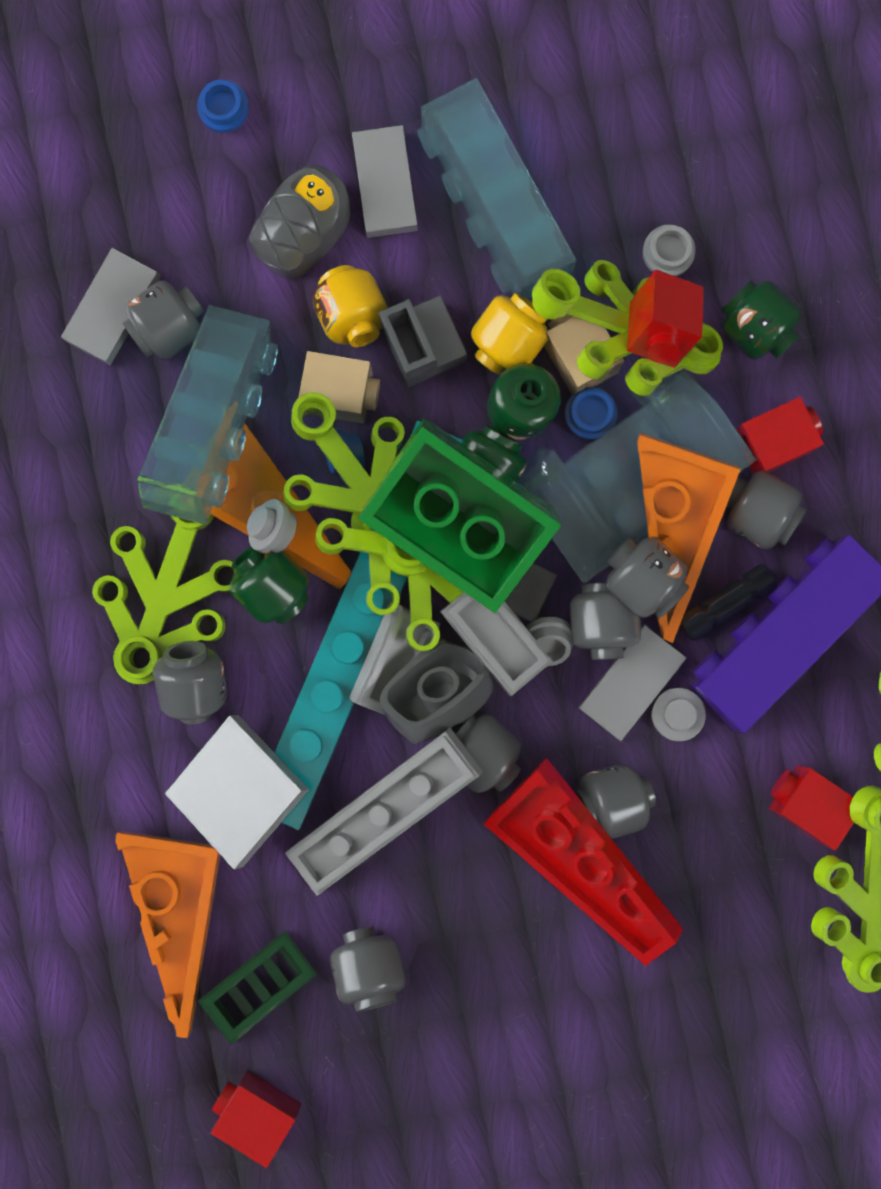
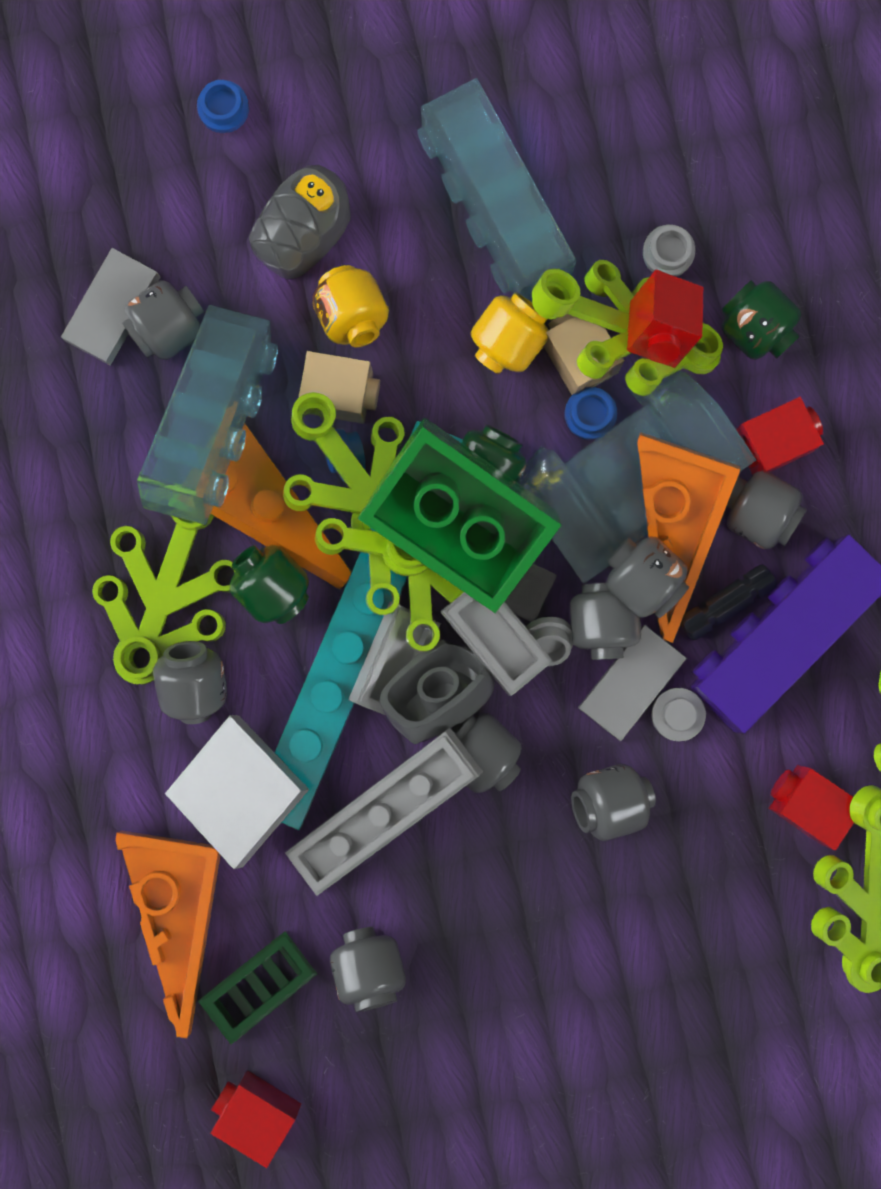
light grey plate [247,499,297,553] -> none
light grey tile [352,125,418,238] -> none
dark grey piece [379,295,467,387] -> none
red wing [484,758,683,966] -> none
dark green head [487,363,561,440] -> none

